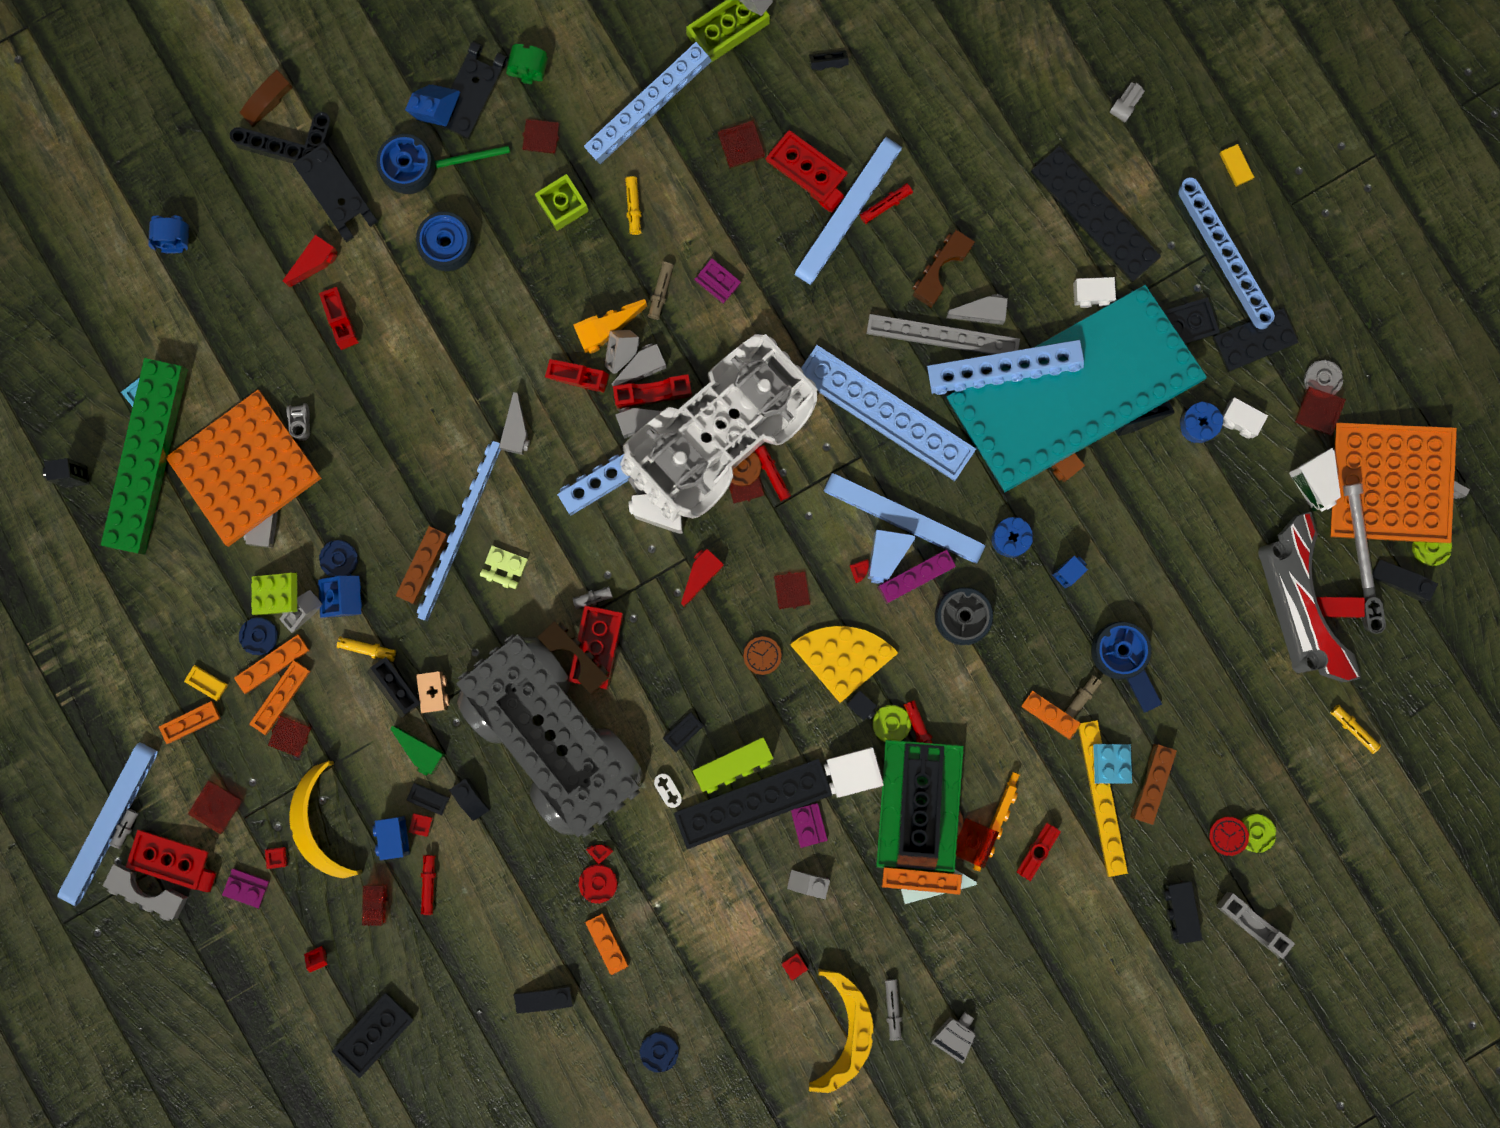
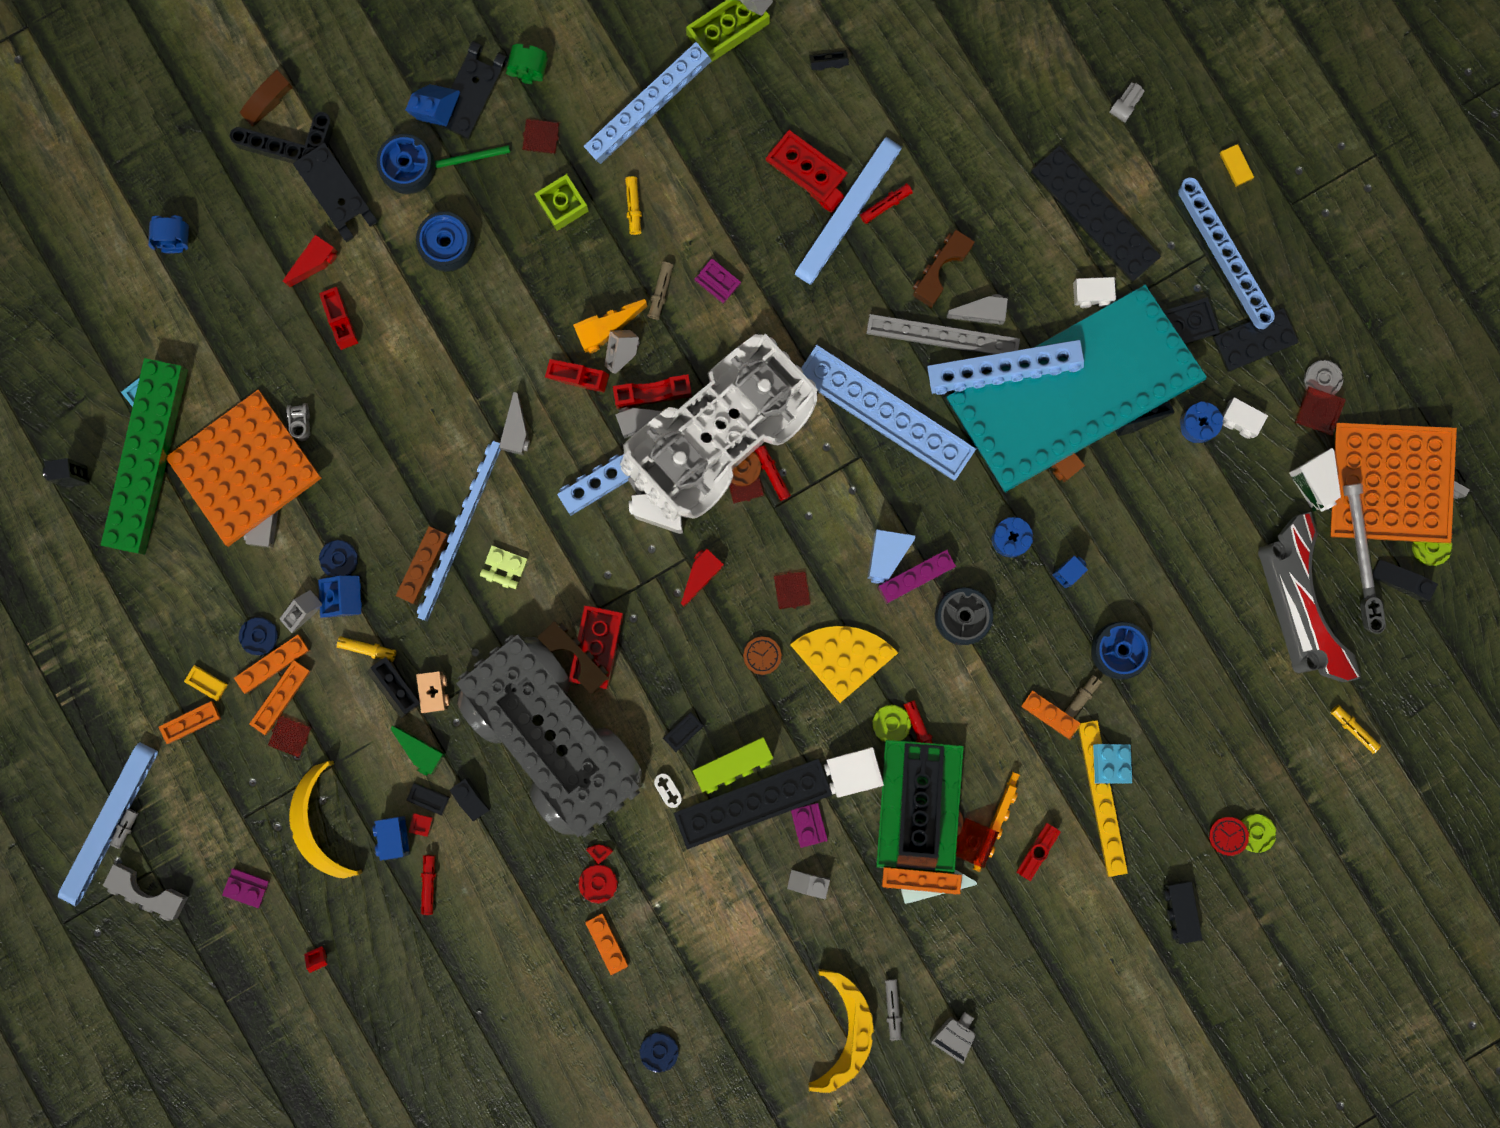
red hinge [126,830,217,892] -> none
clear red plate [188,781,243,834] -> none
lime plate [251,573,297,615] -> none
red tile [265,847,288,869] -> none
black plate [331,992,415,1079] -> none
clear red brick [362,884,387,926] -> none
black slope [514,984,575,1014] -> none
light grey pin [572,586,613,610] -> none
light grey slope [612,344,666,386] -> none
clear red tile [718,121,765,169] -> none
red plate [781,953,808,980] -> none
light blue beam [823,473,985,564] -> none
black brick [846,691,877,721] -> none
red tile [850,559,869,584] -> none
dark blue tile [1127,670,1162,713] -> none
dark orange arch [1130,744,1177,825] -> none
light grey arch [1216,891,1295,959] -> none
red slope [1316,597,1365,618] -> none

